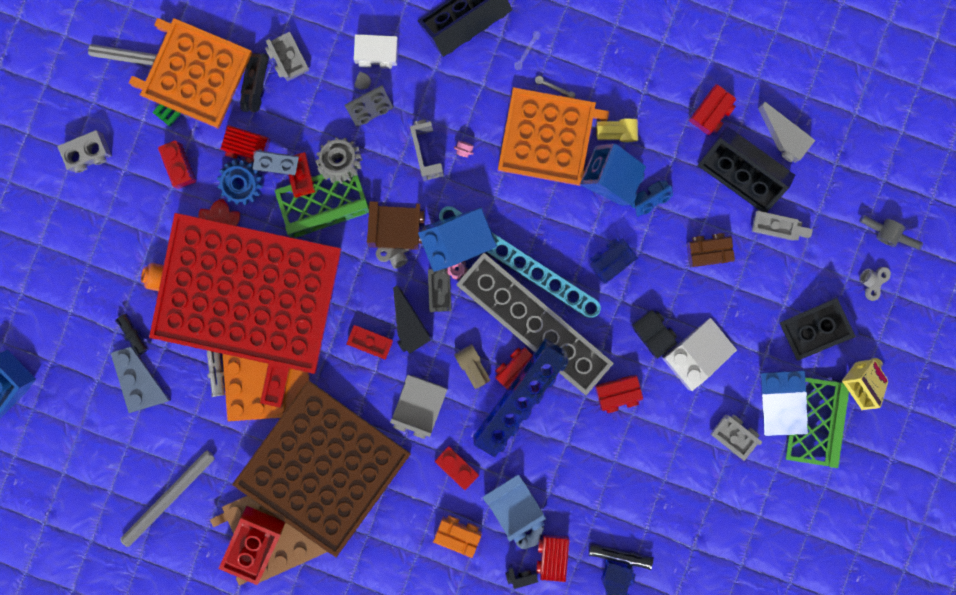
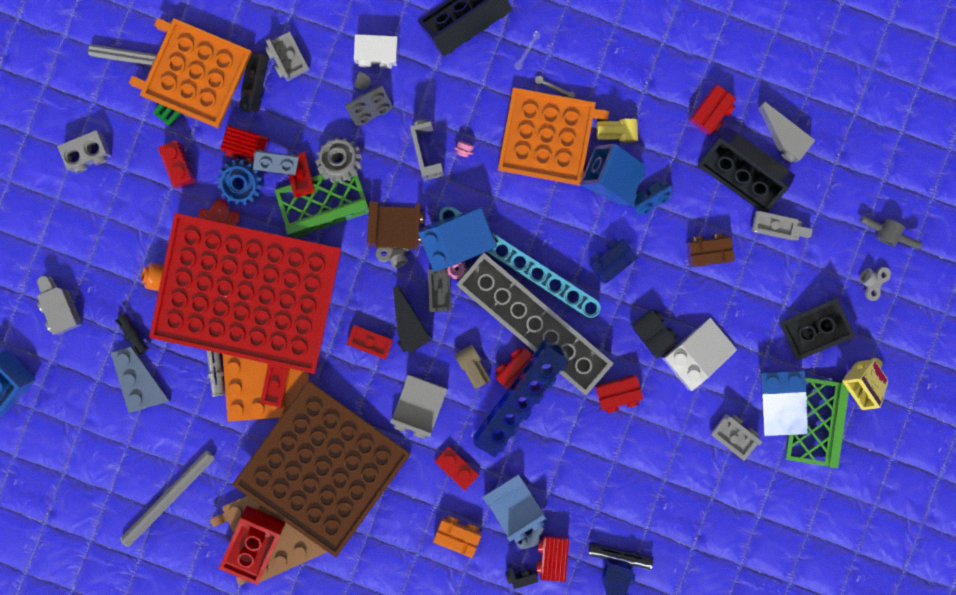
none -> light grey hinge [37,276,83,335]

